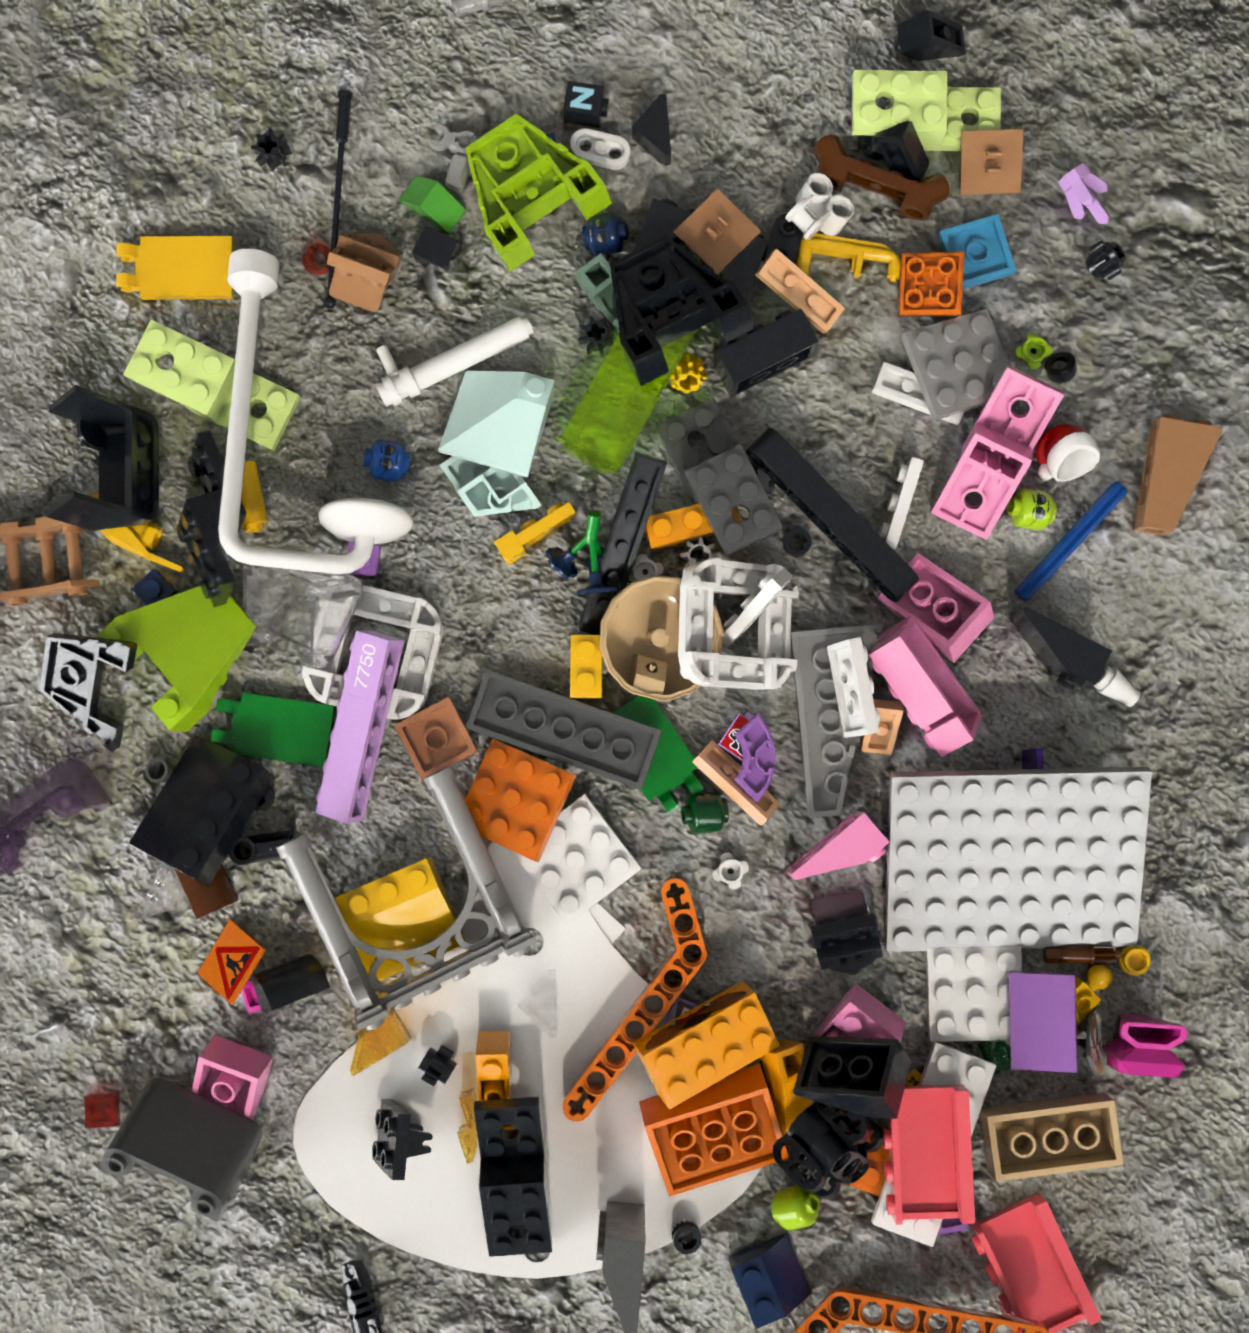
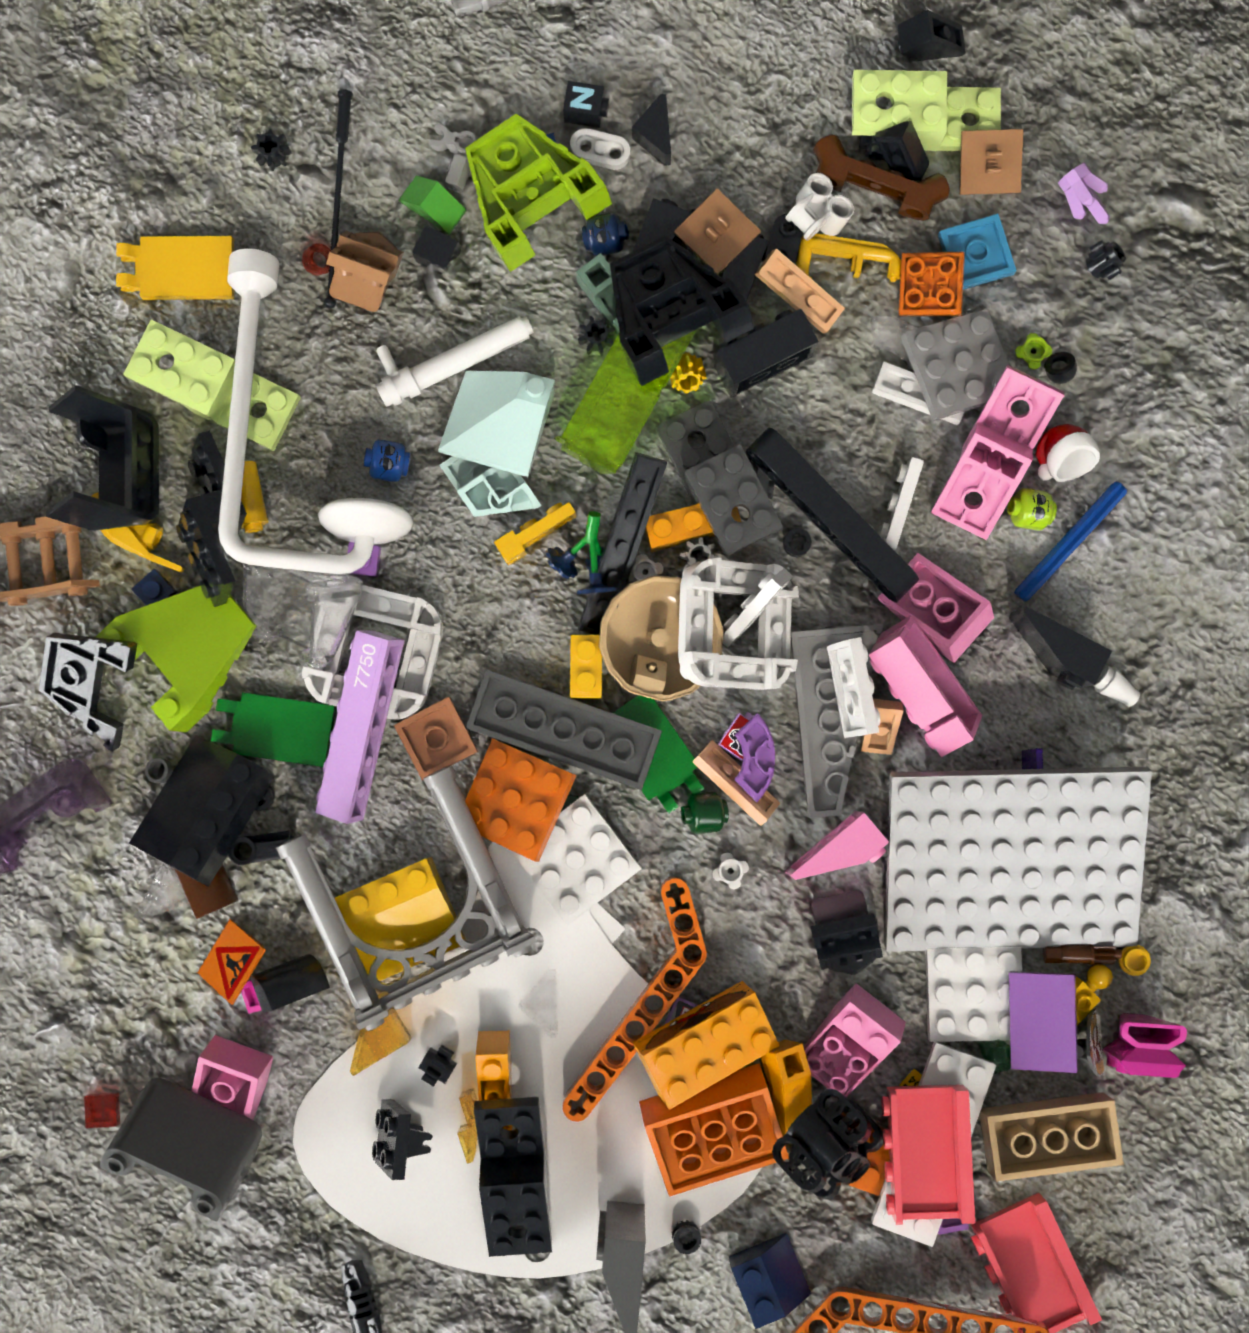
lime head [771,1184,820,1230] -> none
black slope [793,1036,911,1119] -> none
medium nougat slope [1133,414,1222,536] -> none

